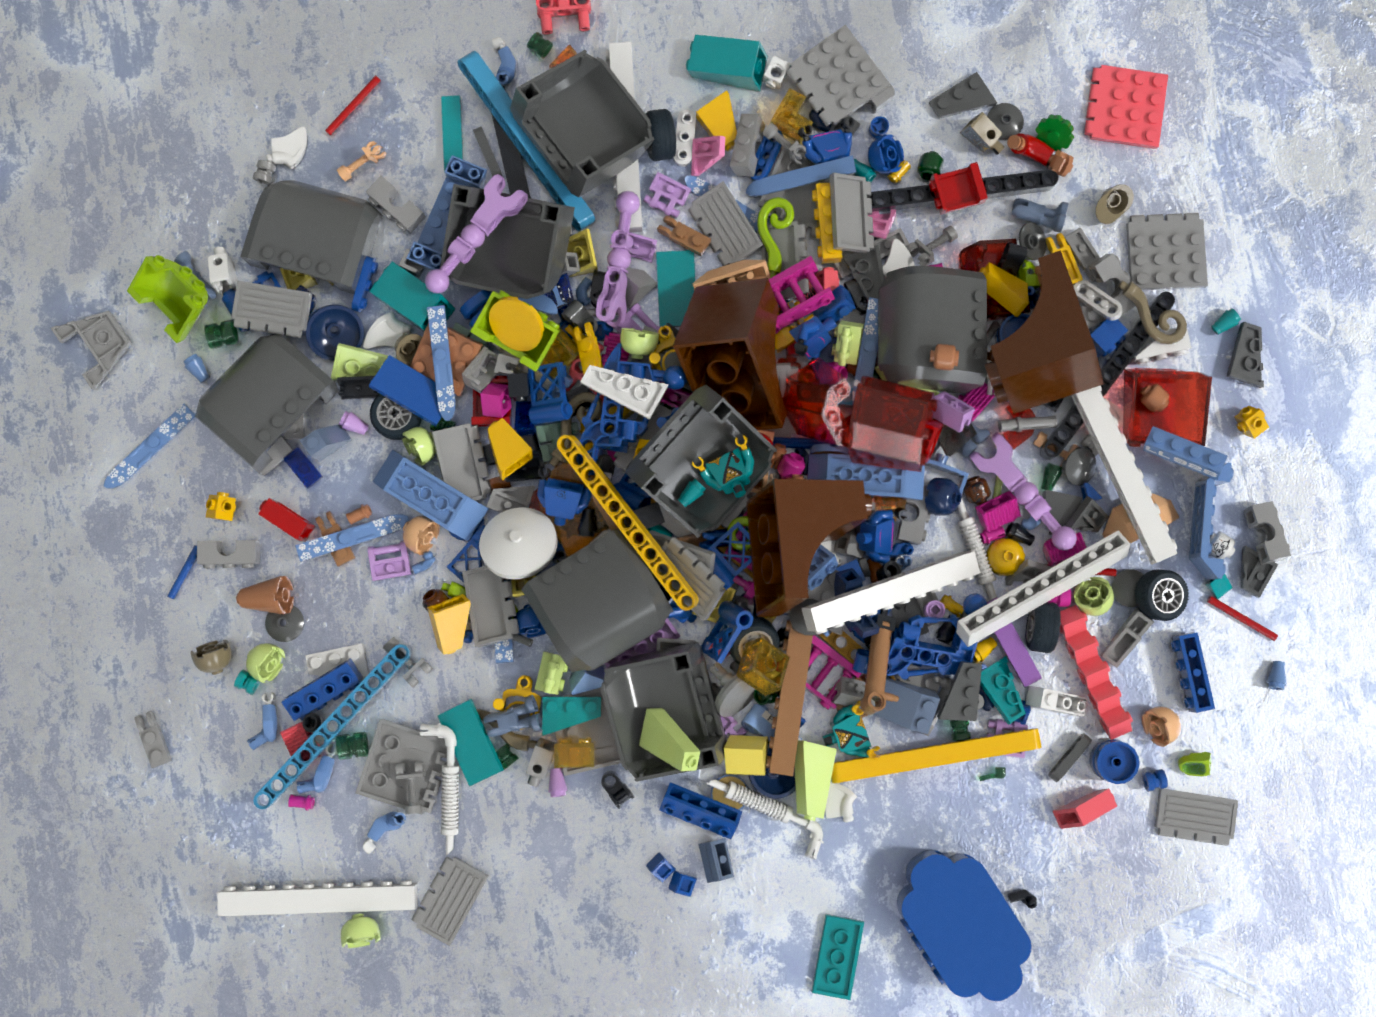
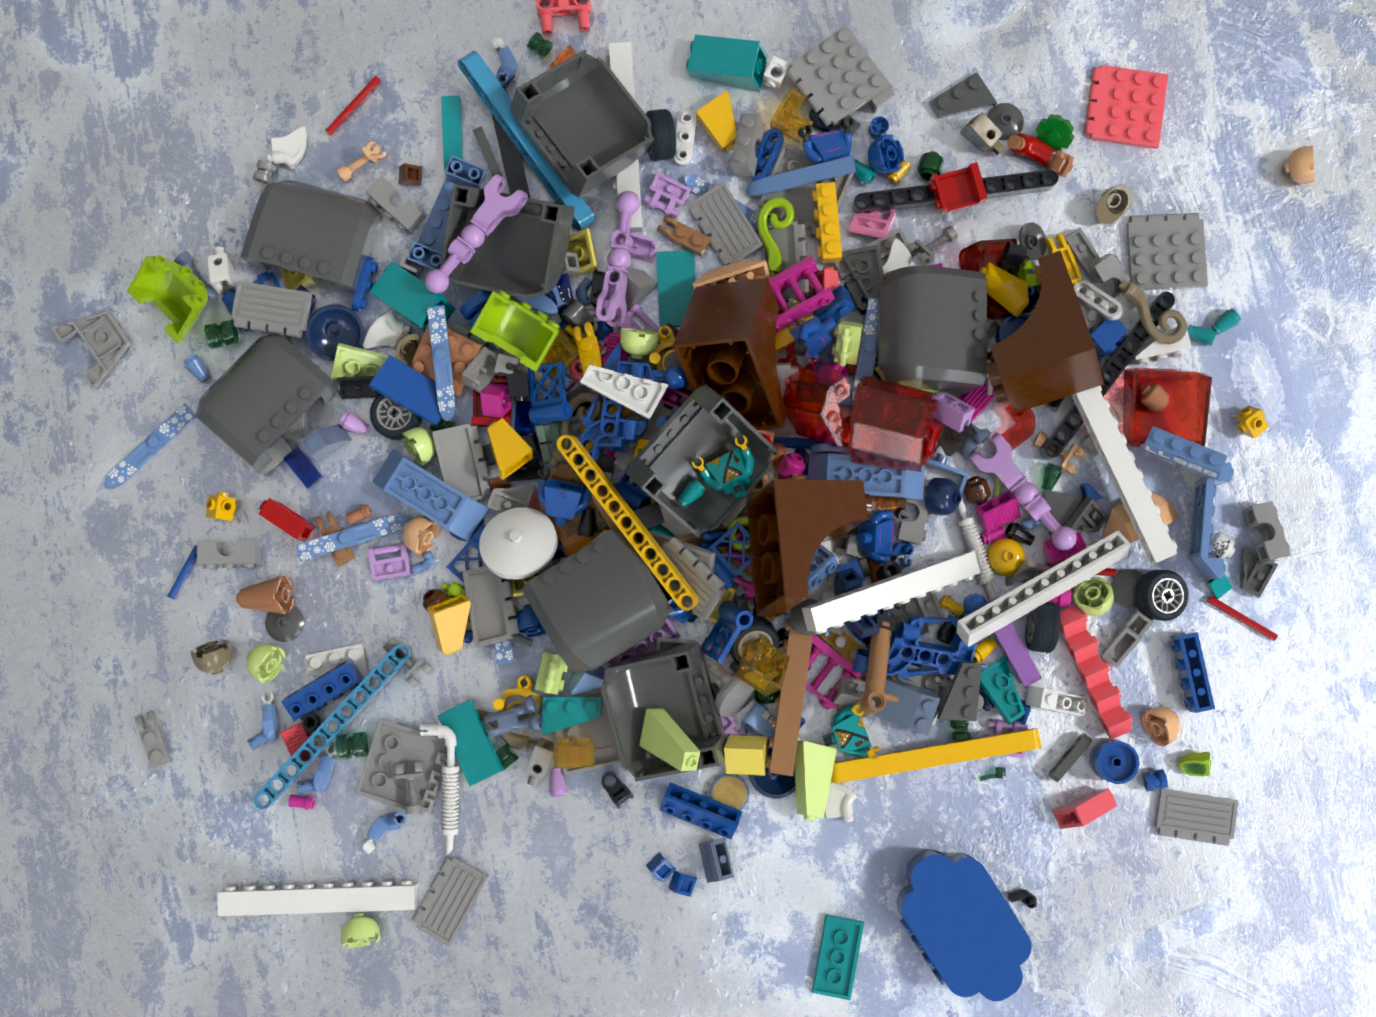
teal wheel [234,669,260,695] -> none
yellow tile [489,296,544,351] -> none
bright pink wing [691,136,725,176] -> none
white piece [705,779,824,860] -> none
light grey bar [763,123,807,167] -> none
light grey hinge [830,173,874,253] -> none
lavender wheel [923,600,945,618] -> none
nougat head [930,344,959,371] -> none
light grey pin [998,416,1058,432] -> none
sand blue piece [1011,198,1069,233] -> none
dark grey dish [1062,447,1096,486] -> none
dark grey wing [1226,322,1264,388] -> none
medium blue cone [1267,661,1287,690] -> none
none -> reddish brown slope [398,163,422,186]
none -> teal cone [1188,325,1217,346]
none -> light nougat cylinder [1285,146,1315,184]

